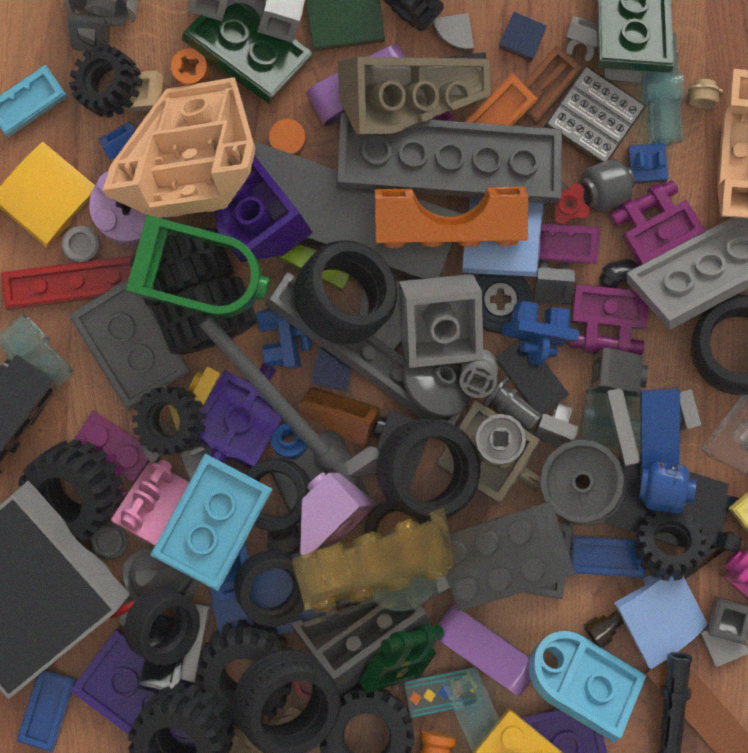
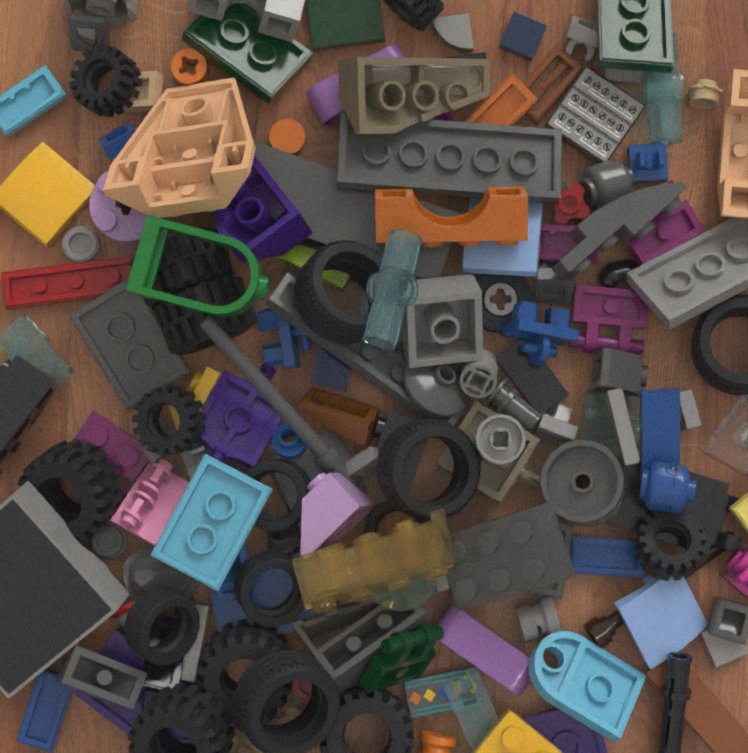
none -> dark grey slope [55,645,147,710]
none -> clear light blue piece [363,229,422,349]
none -> light grey wheel [515,596,561,643]
none -> dark grey slope [552,182,687,280]

